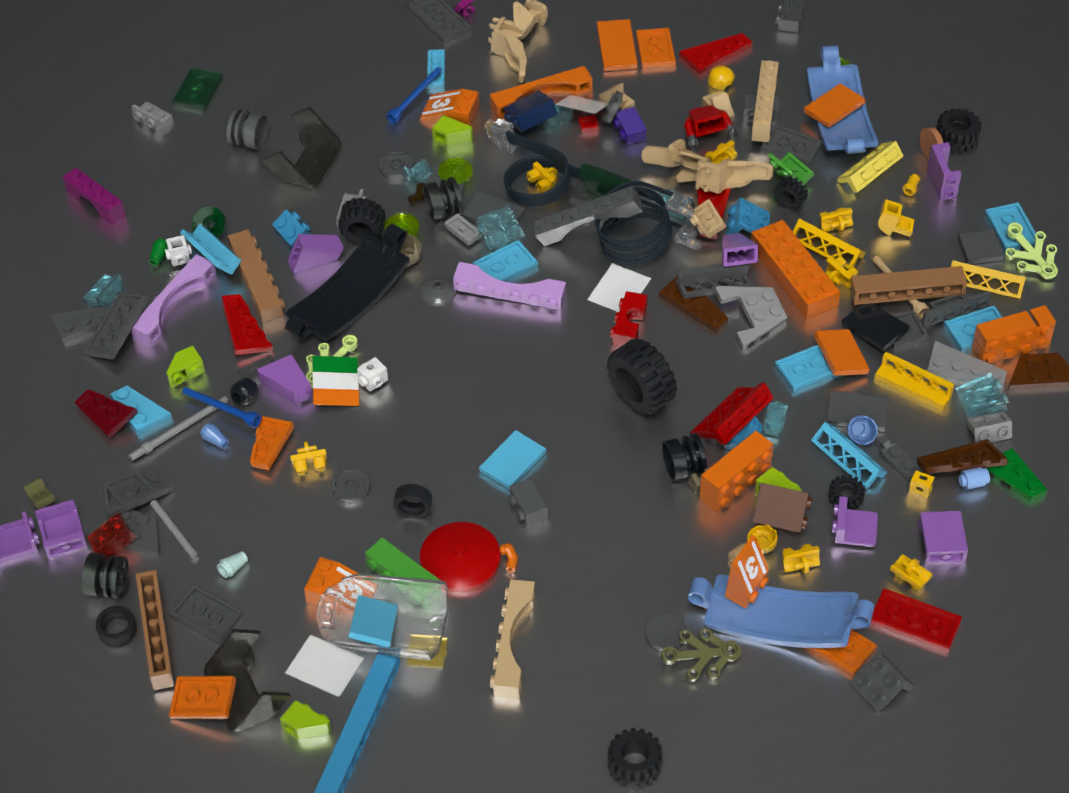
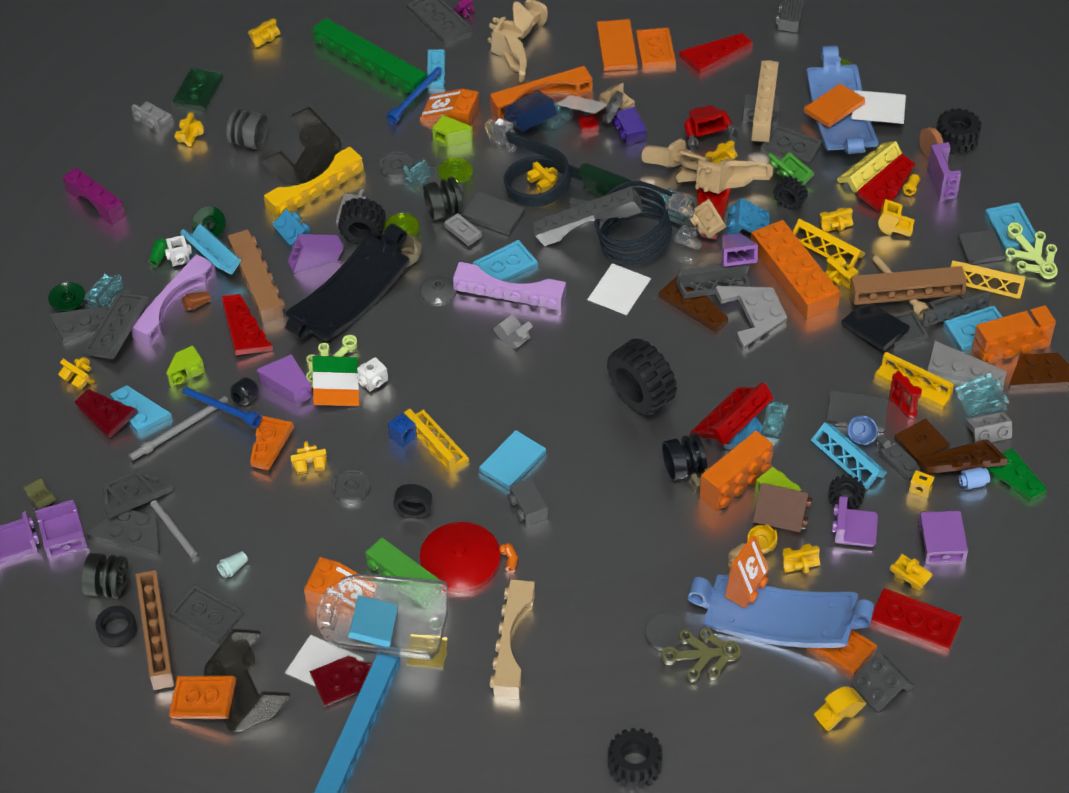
clear red bracket [87,513,136,559] -> none
medium blue cone [200,423,229,449] -> none
flat silver tile [237,354,275,382] -> none
lime slope [280,700,332,740] -> none
dark brown arm [408,183,425,205] -> none
clear light blue plate [476,205,525,252] -> none
red arch [610,291,648,347] -> none
tan slope [702,92,734,119] -> none
yellow hair [707,65,735,91] -> none
medium azure tile [774,345,834,392] -> none
orange tile [814,329,870,376] -> none
none -> dark green dish [48,282,85,311]
none -> yellow hips [58,357,95,390]
none -> yellow hips [174,112,205,147]
none -> dark orange cone [182,291,211,311]
none -> yellow hips [248,18,281,48]
none -> yellow arch [263,146,364,218]
none -> dark red tile [309,656,373,707]
none -> green brick [312,18,427,94]
none -> blue brick [388,413,417,449]
none -> yellow fence [404,409,469,473]
none -> light grey brick [493,314,533,348]
none -> yellow brick [813,686,867,731]
none -> white sticker [852,90,906,124]
none -> red wing [856,154,915,213]
none -> red plate [889,371,922,419]
none -> reddish brown plate [894,418,950,462]

